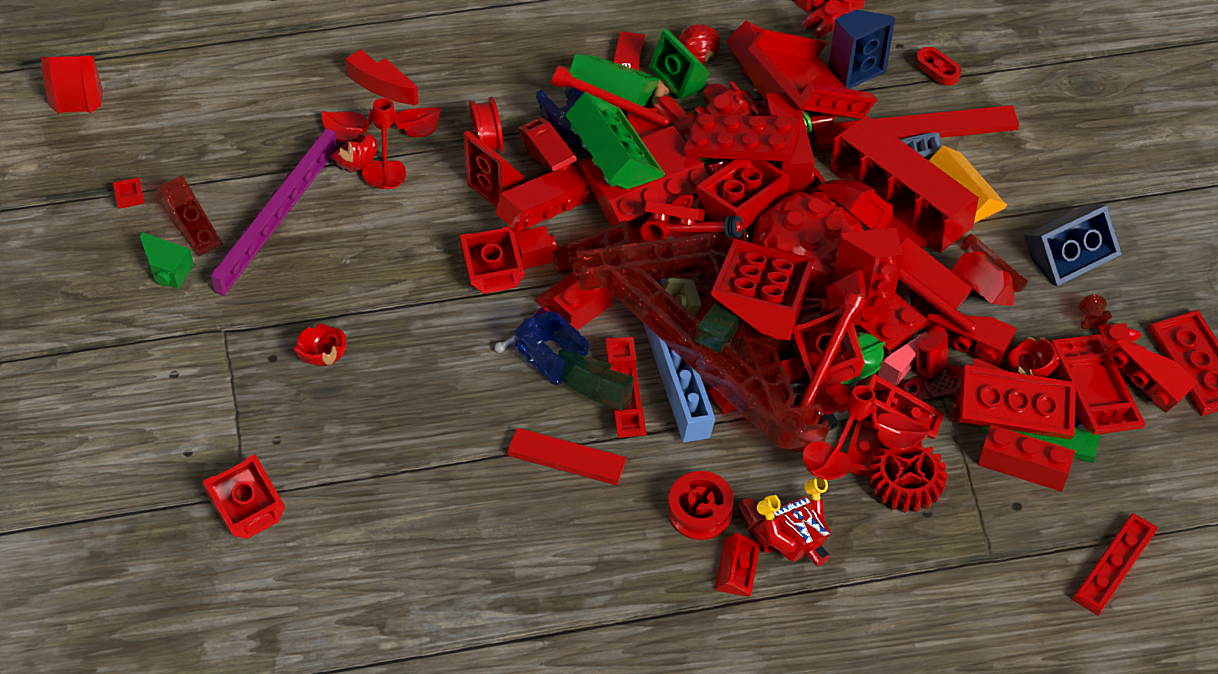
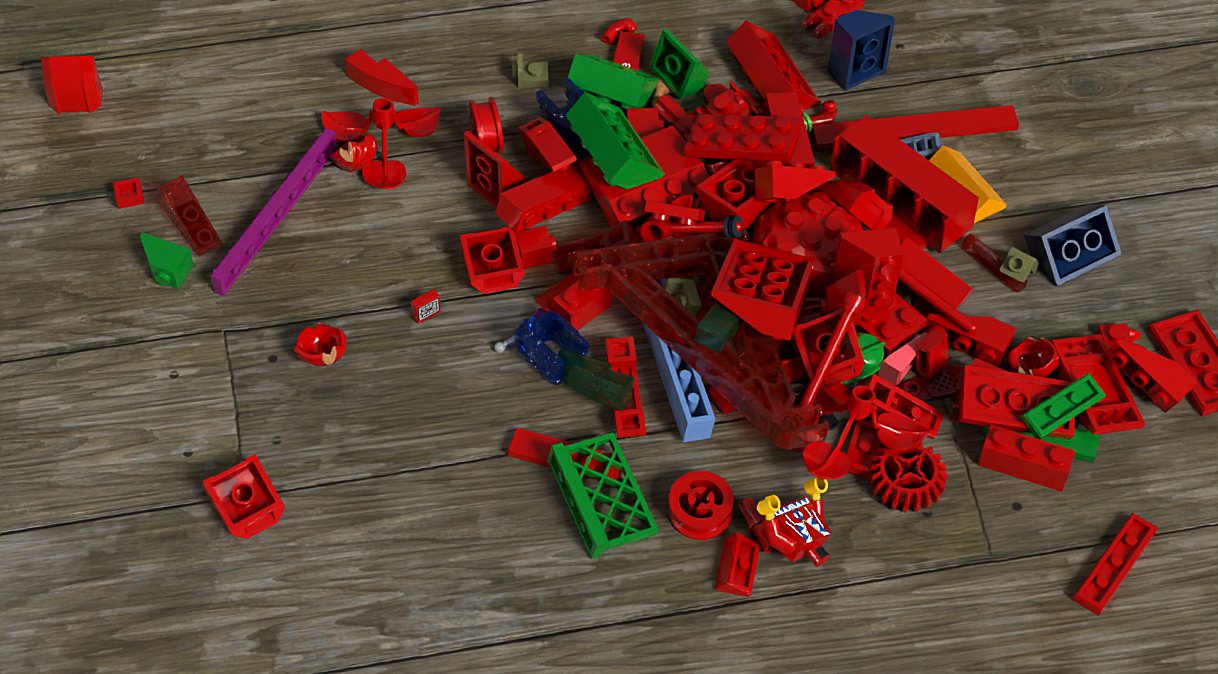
red piece [551,65,670,127] -> none
red hair [678,24,720,64] -> none
red panel [749,29,878,119] -> none
red plate [916,47,961,86] -> none
red slope [951,251,1014,306] -> none
clear red brick [1079,294,1112,330] -> none
none -> tile [411,289,441,324]
none -> olive bracket [513,53,549,88]
none -> green fence [547,432,659,559]
none -> red arm [601,17,637,45]
none -> red slope [755,161,836,203]
none -> olive bracket [1000,247,1039,283]
none -> green tile [1021,373,1106,439]

